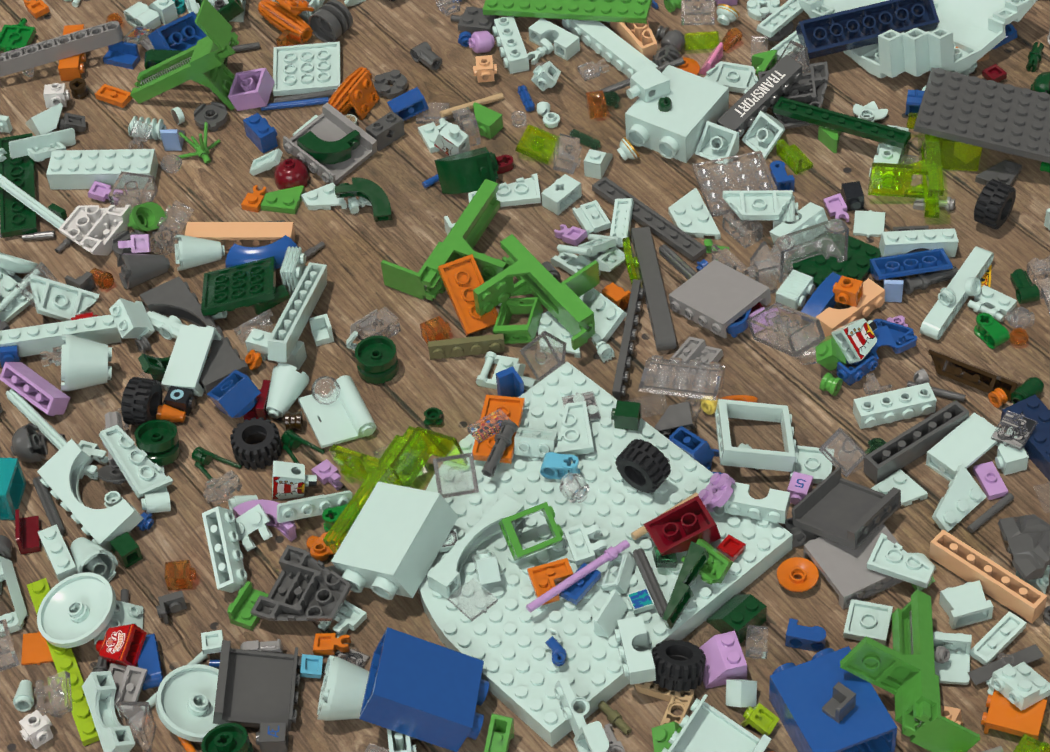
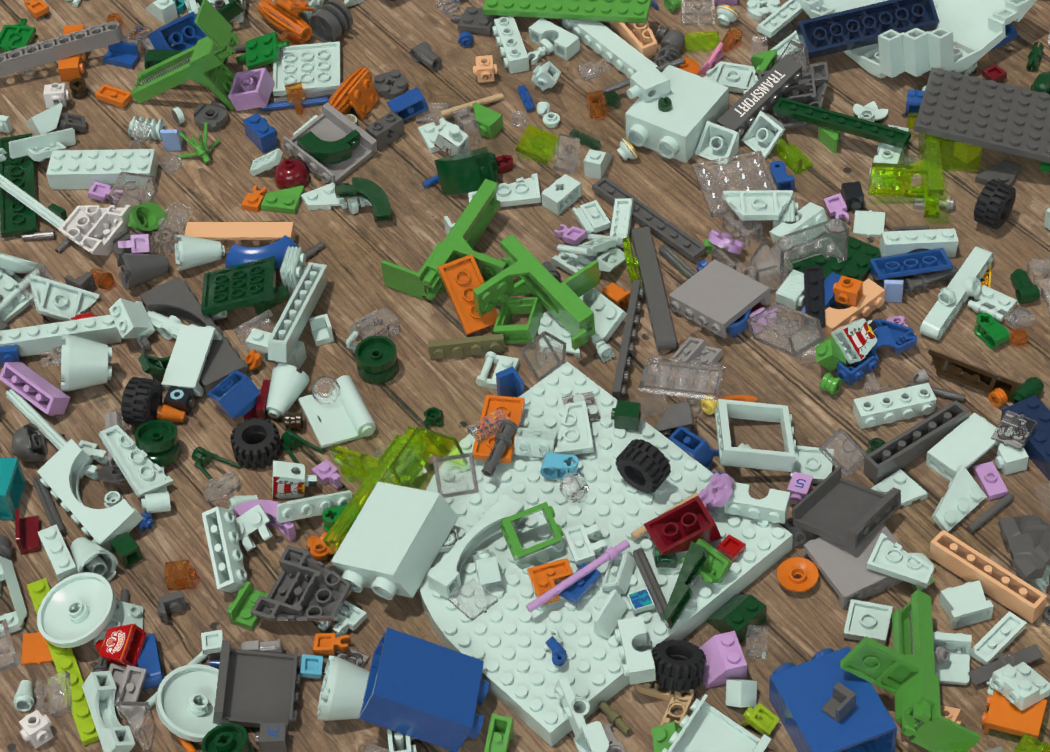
light aqua brick [124,2,161,34] -> none
clear orange brick [420,316,451,345] -> none
lavender head [469,31,495,53] -> none
light aqua bracket [514,363,540,390] -> none
light aqua wing [668,188,721,240] -> none
blue leg [785,618,826,651] -> none
none -> green plate [236,32,290,70]
none -> clear orange plate [285,82,305,114]
none -> lavender plate [708,229,745,254]
none -> black tile [803,266,825,329]

